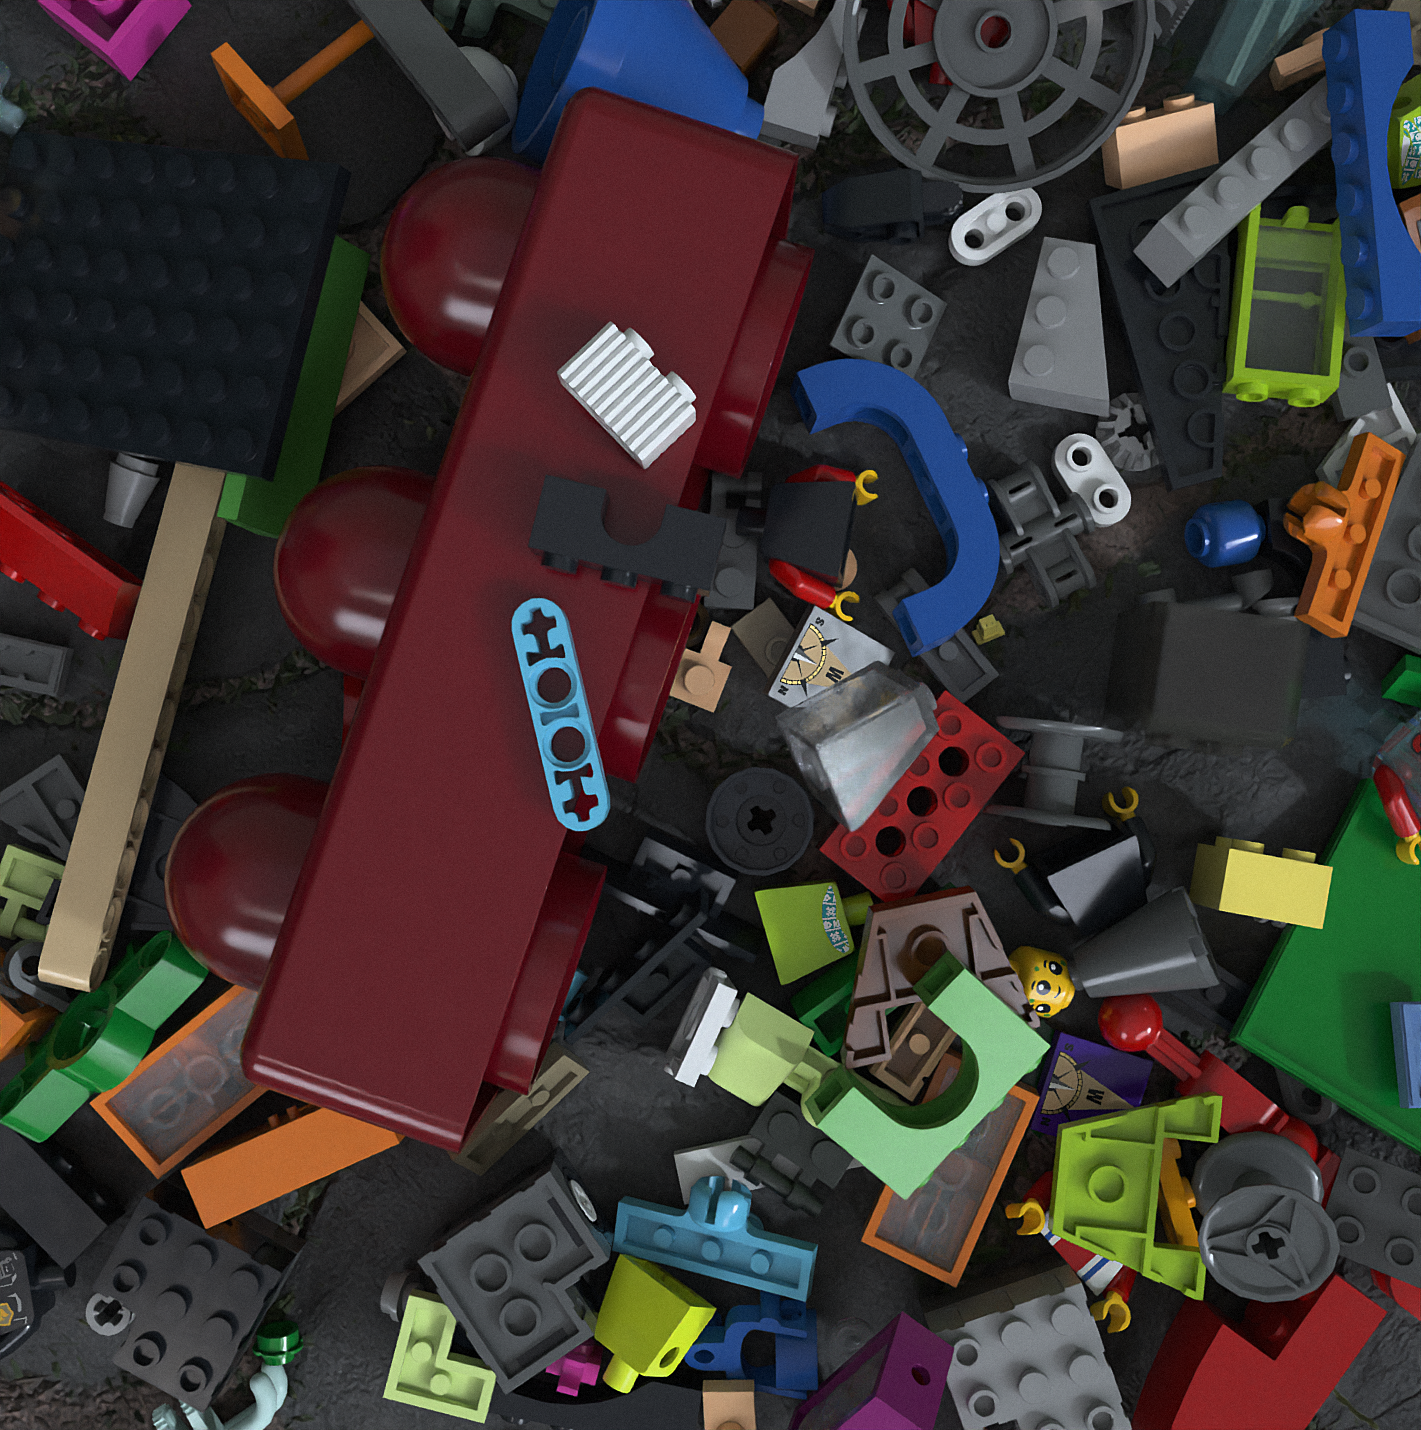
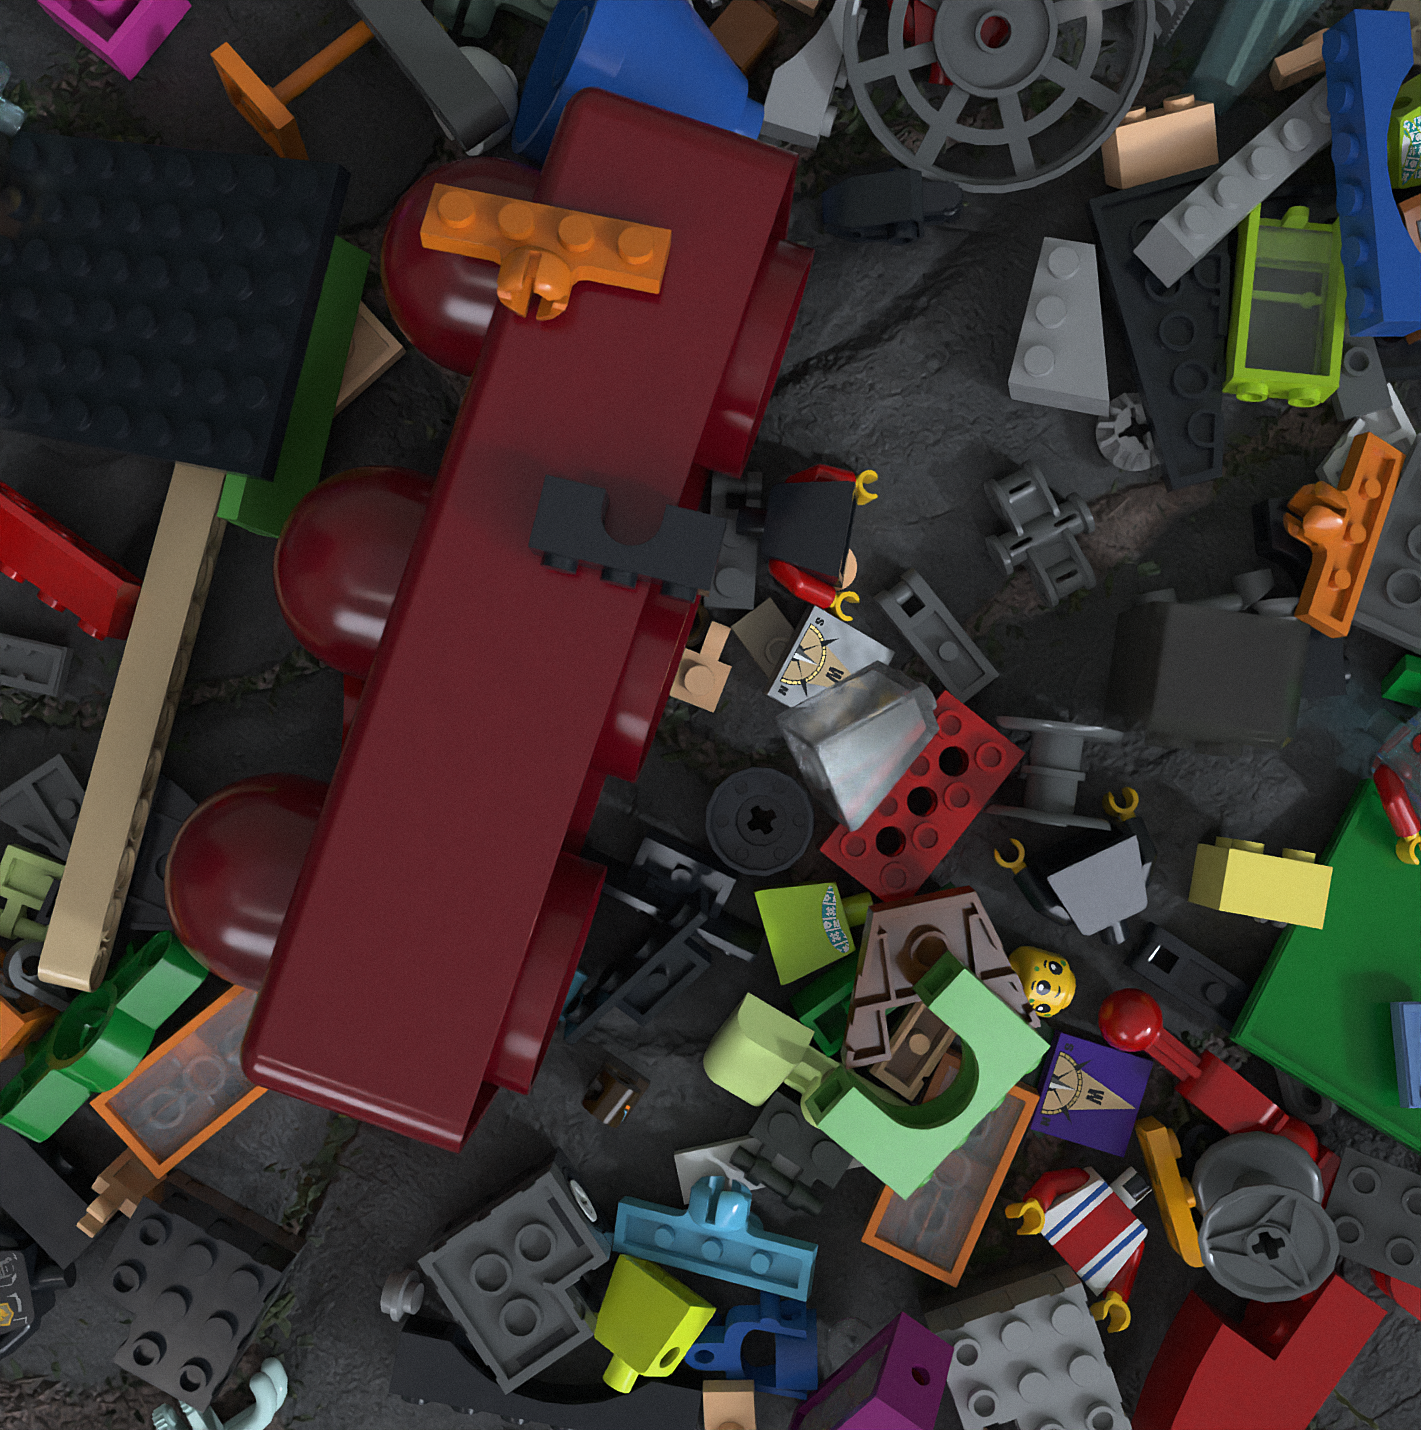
light grey bush [85,1293,137,1336] -> none
light grey cone [103,453,161,528] -> none
orange brick [180,1103,405,1229] -> none
green plate [252,1320,303,1366] -> none
yellowish green plate [383,1288,496,1423] -> none
dark tan plate [446,1041,590,1176] -> none
medium azure beam [512,598,610,831] -> none
dark pink plate [545,1338,604,1397] -> none
white brick [557,321,696,469] -> none
white plate [664,966,740,1087] -> none
blue arch [789,359,1000,658] -> none
dark grey hinge [828,254,947,378] -> none
white plate [948,188,1042,266] -> none
light yellow piece [971,614,1005,646] -> none
lime wing [1048,1091,1223,1300] -> none
white plate [1051,433,1131,527] -> none
dark grey cone [1067,886,1220,998] -> none
blue head [1184,499,1266,568] -> none
none -> light nougat plate [76,1147,168,1238]
none -> orange plate [420,183,672,321]
none -> dark brown leg [581,1053,651,1128]

